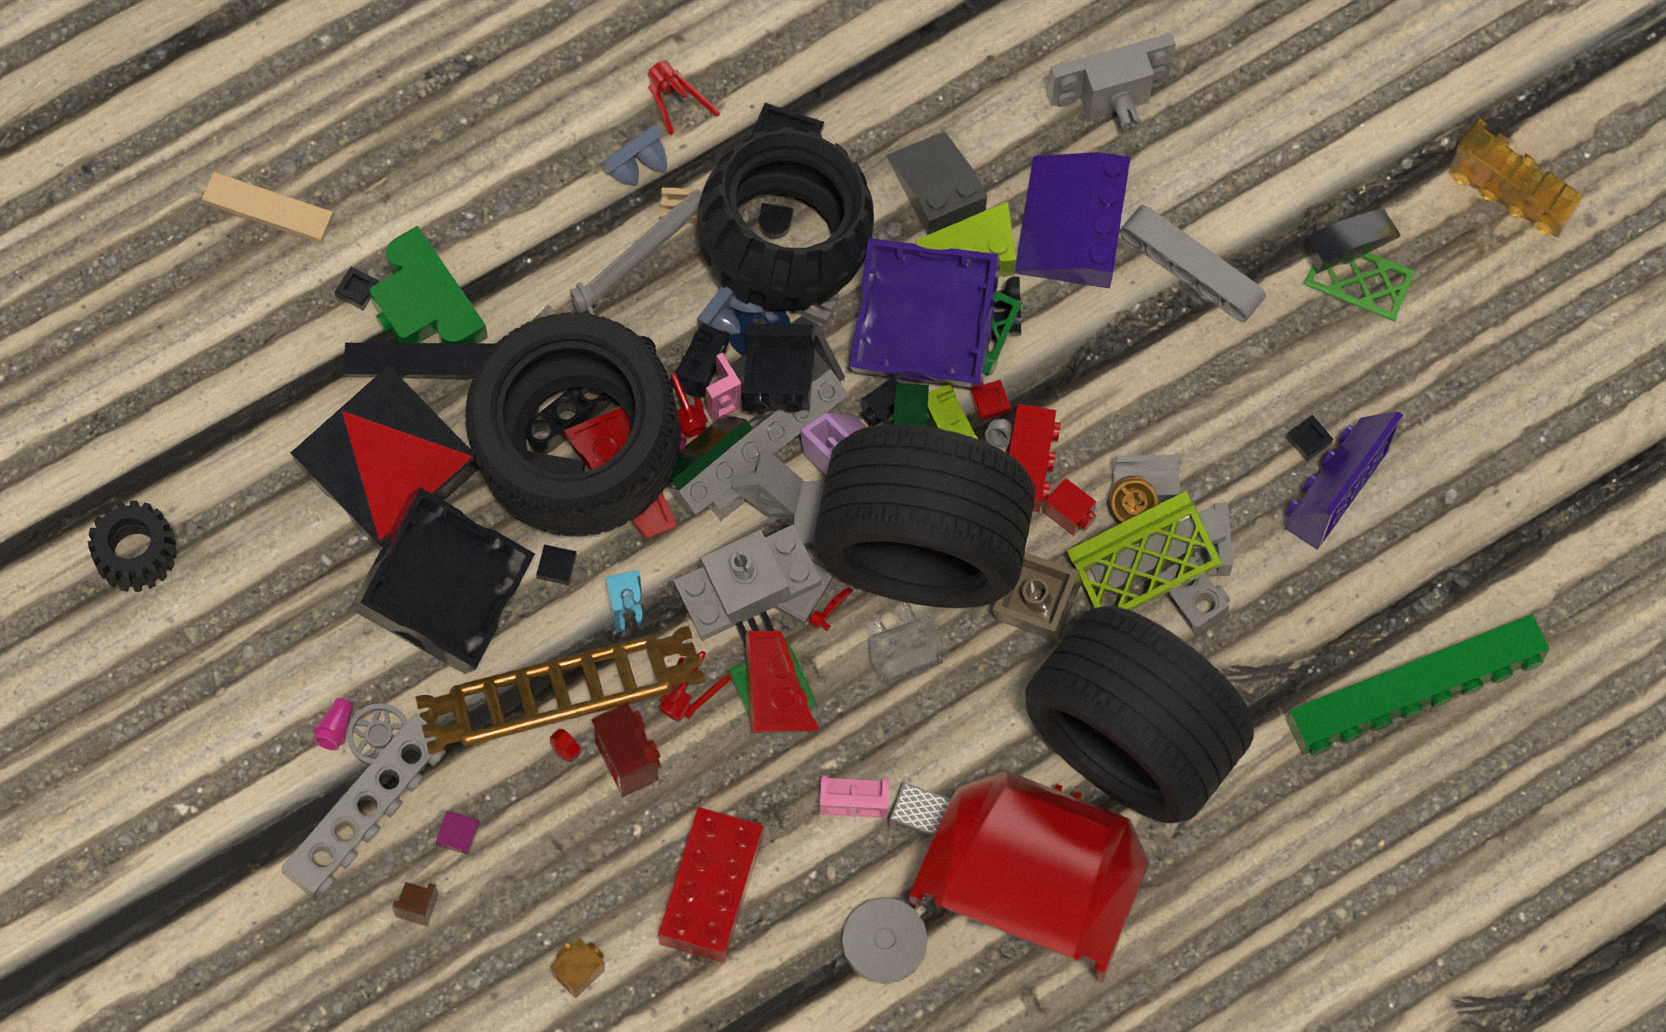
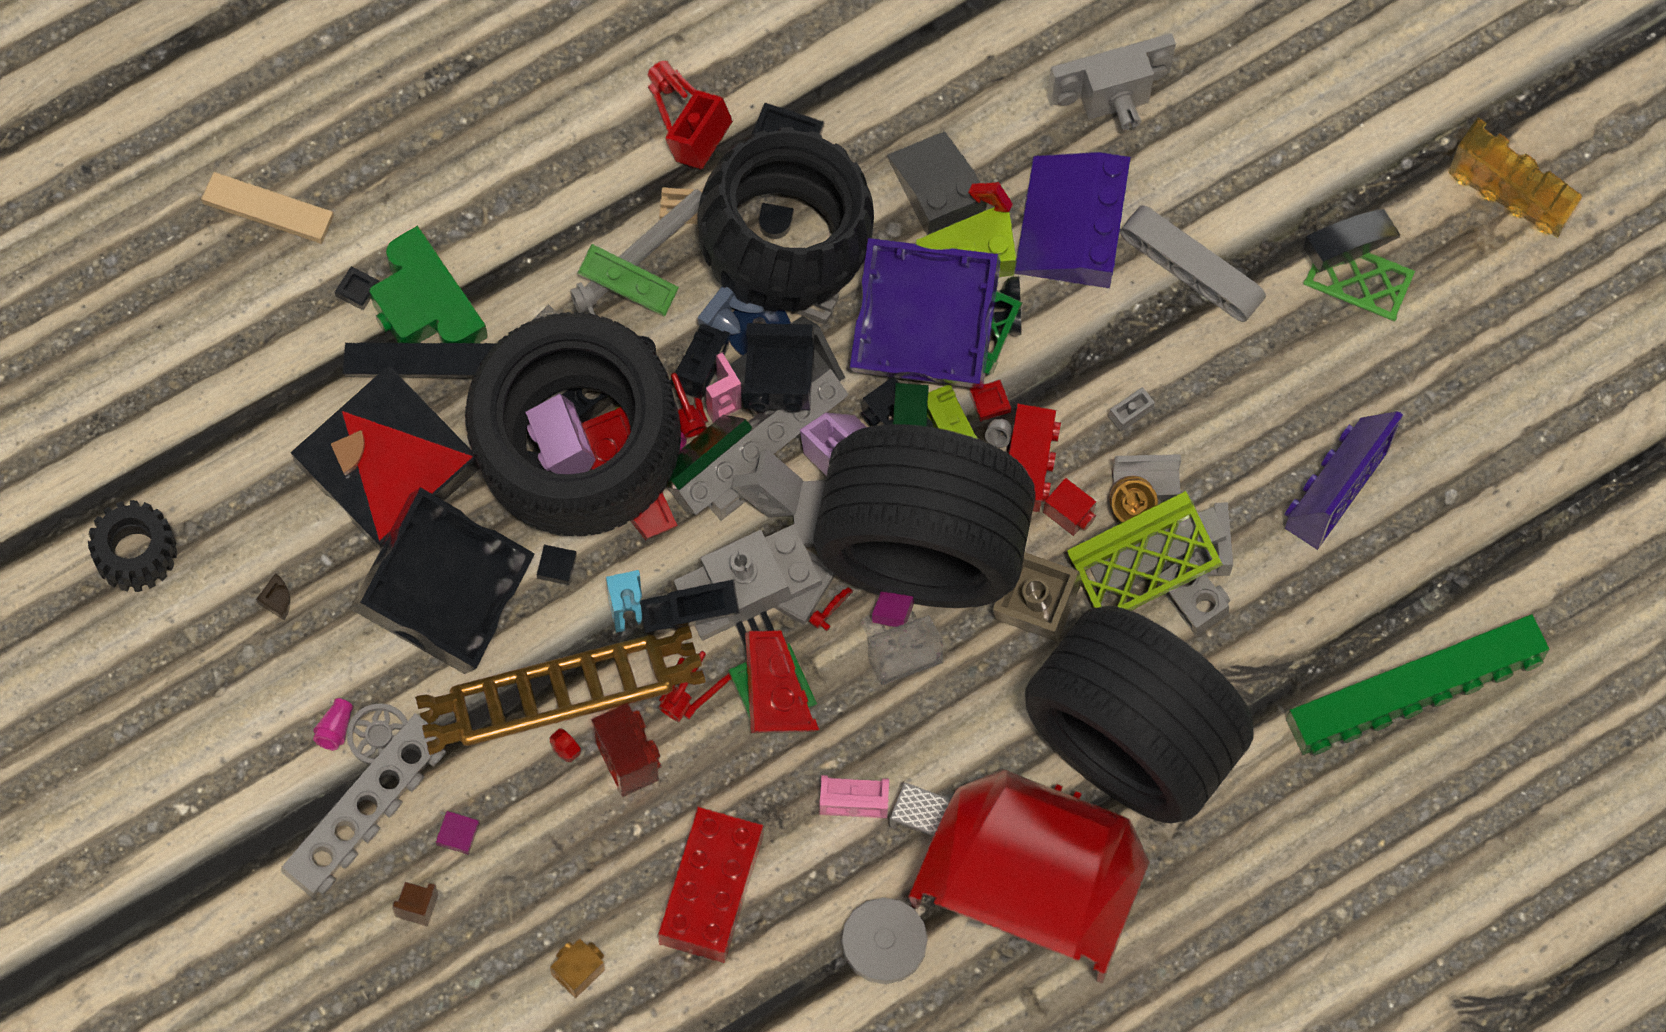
sand blue tile [598,124,667,186] -> none
black tile [1286,415,1333,462] -> none
none -> dark brown tile [256,573,291,620]
none -> medium nougat tile [331,430,365,476]
none -> lavender slope [526,394,596,474]
none -> bright green tile [577,244,679,317]
none -> black slope [640,579,740,635]
none -> red brick [665,90,733,169]
none -> magenta tile [872,592,914,629]
none -> red tile [968,182,1013,212]
none -> light grey piece [1109,387,1155,432]

